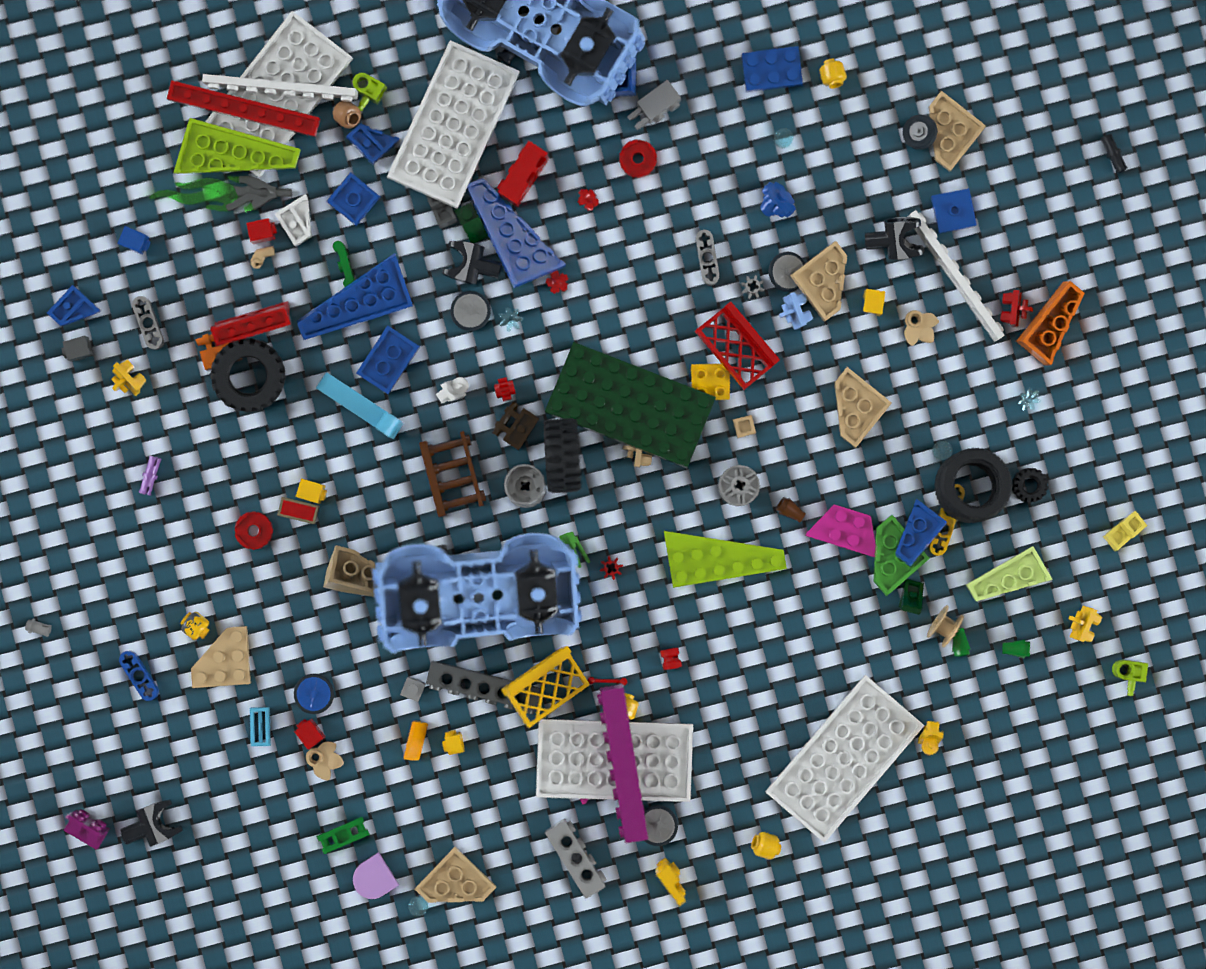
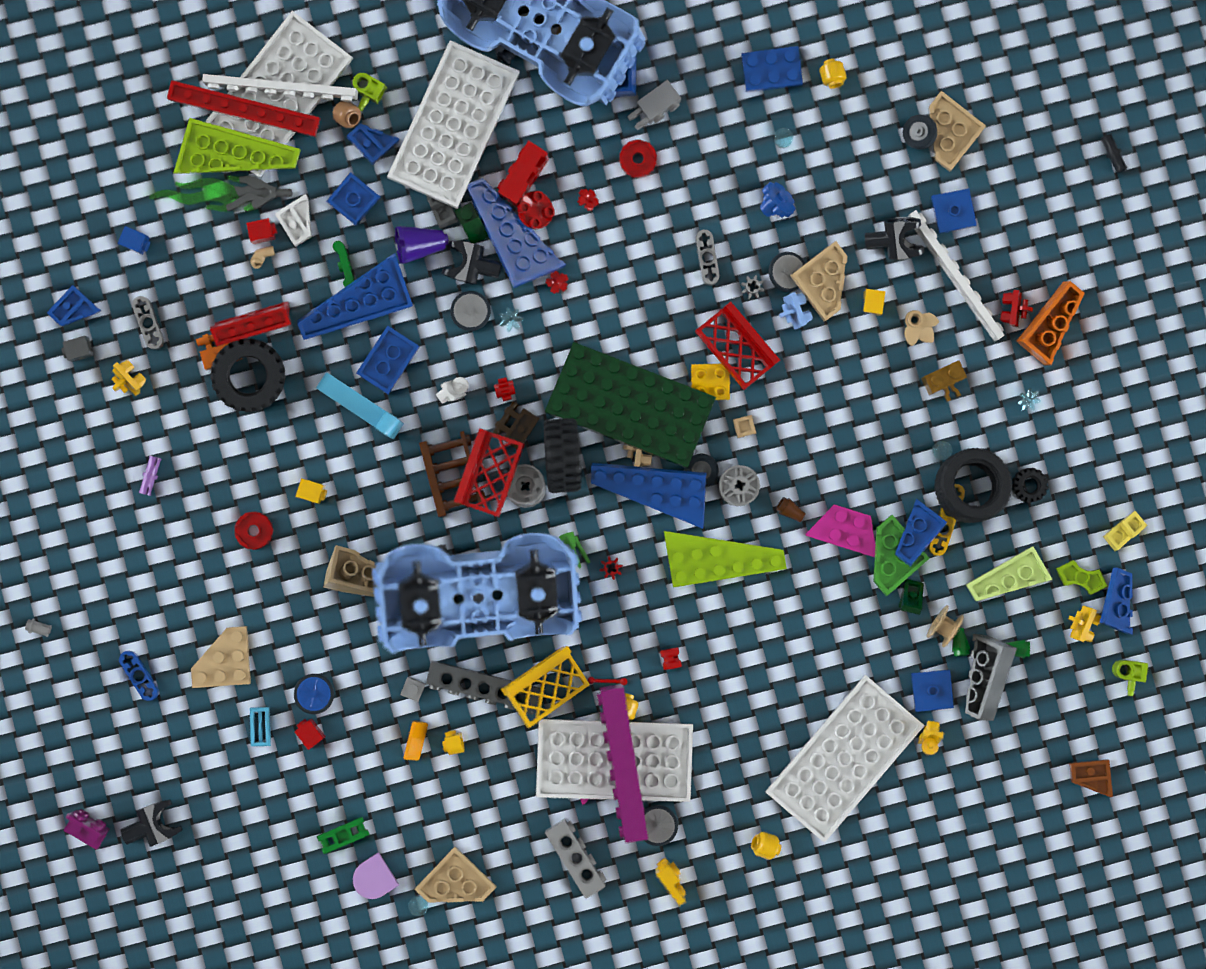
yellow head [180,612,210,640] -> none
red tile [277,497,320,524] -> none
tan plate [306,741,344,780] -> none
tan plate [834,367,892,448] -> none
none -> dark purple cone [395,226,449,264]
none -> red fence [454,428,525,517]
none -> red dish [517,191,555,229]
none -> blue wing [591,463,707,529]
none -> black wheel [684,453,719,487]
none -> blue plate [911,669,954,712]
none -> pearl gold brick [921,360,967,402]
none -> dark grey wedge [965,634,1017,721]
none -> lime tile [1055,560,1108,595]
none -> dark orange wing [1069,759,1113,797]
none -> blue wing [1100,568,1133,635]

